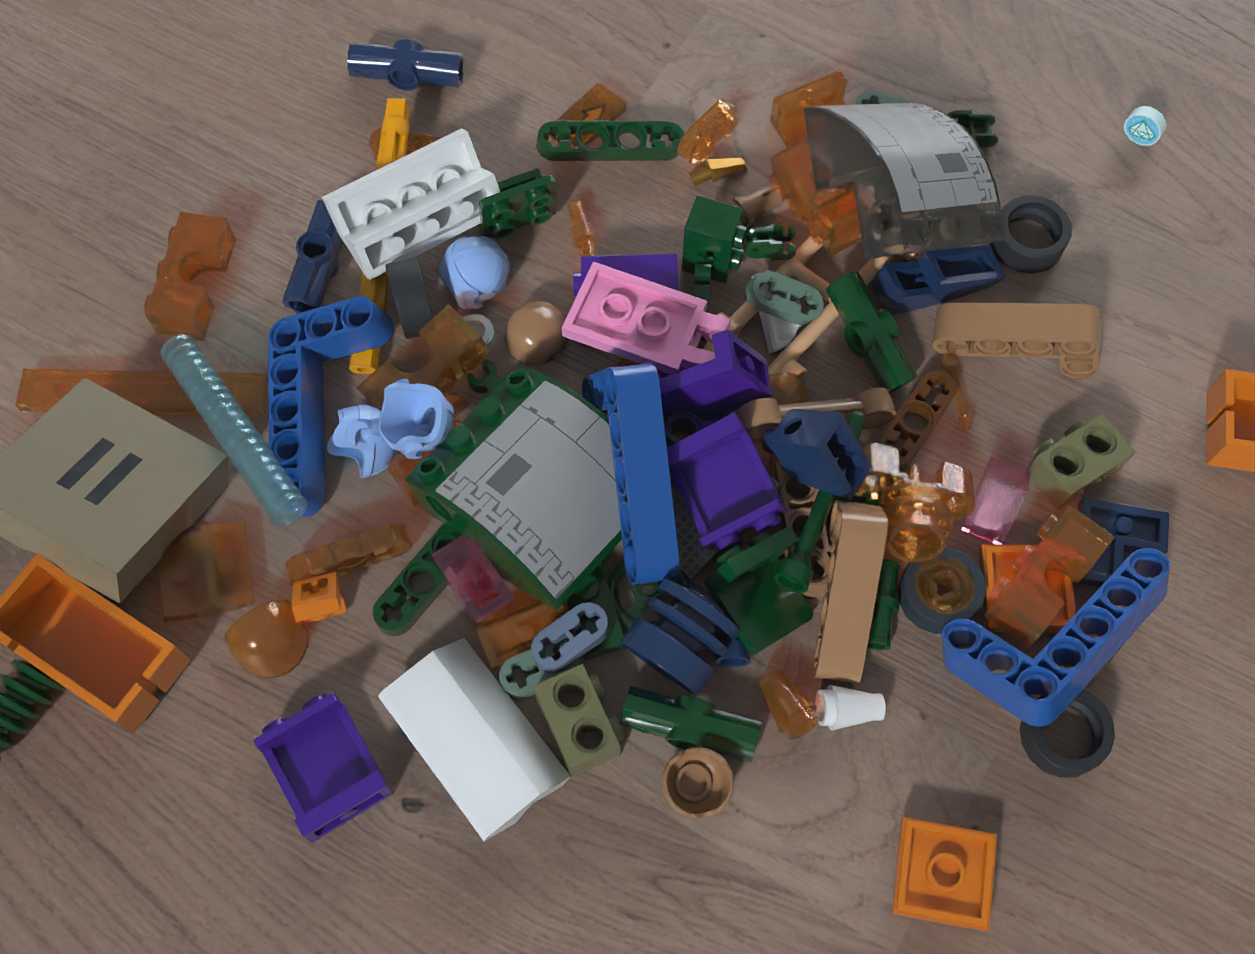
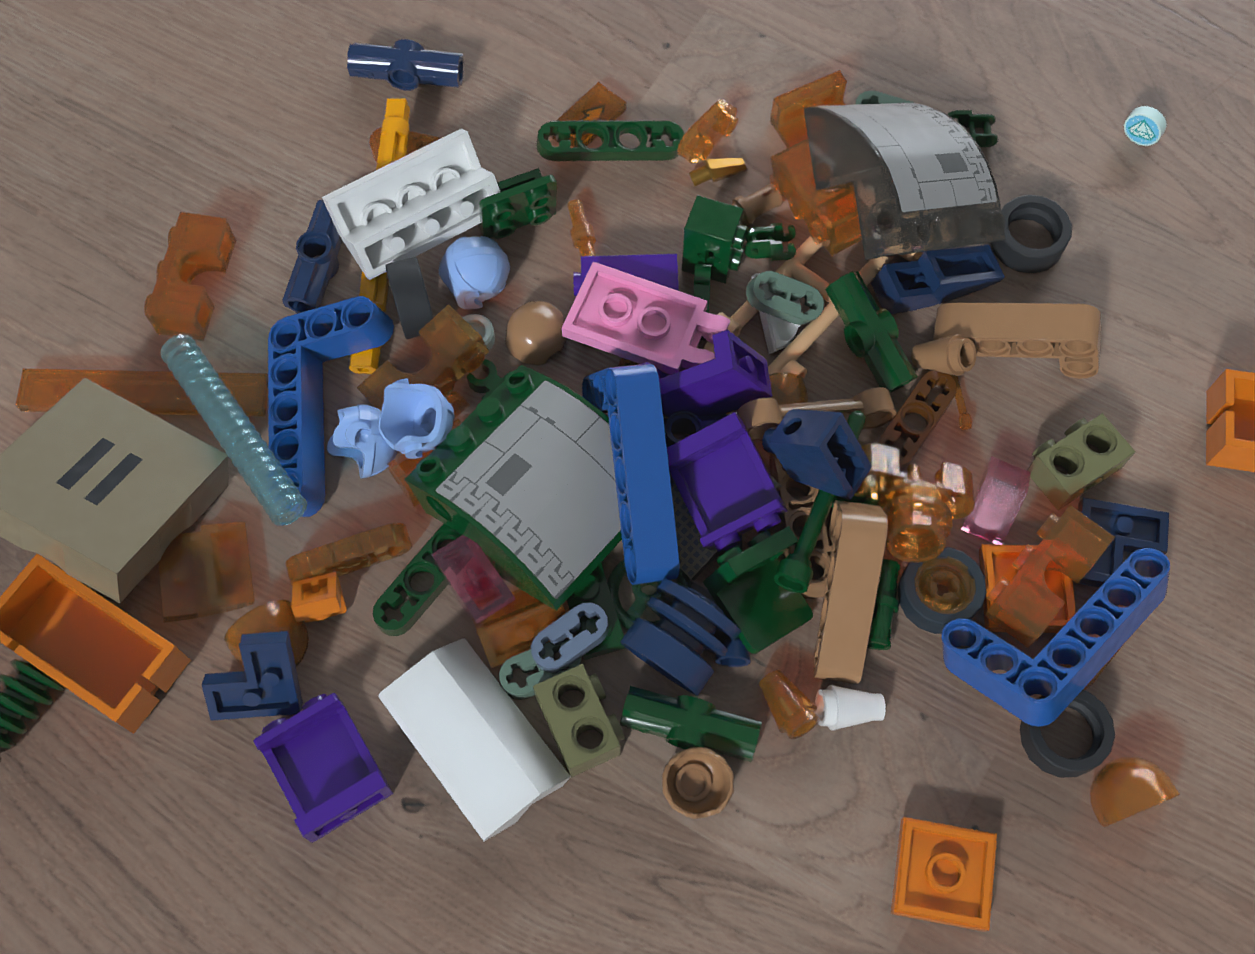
none -> dark blue plate [202,631,303,721]
none -> medium nougat cone [911,334,976,376]
none -> clear orange helmet [1090,756,1181,827]

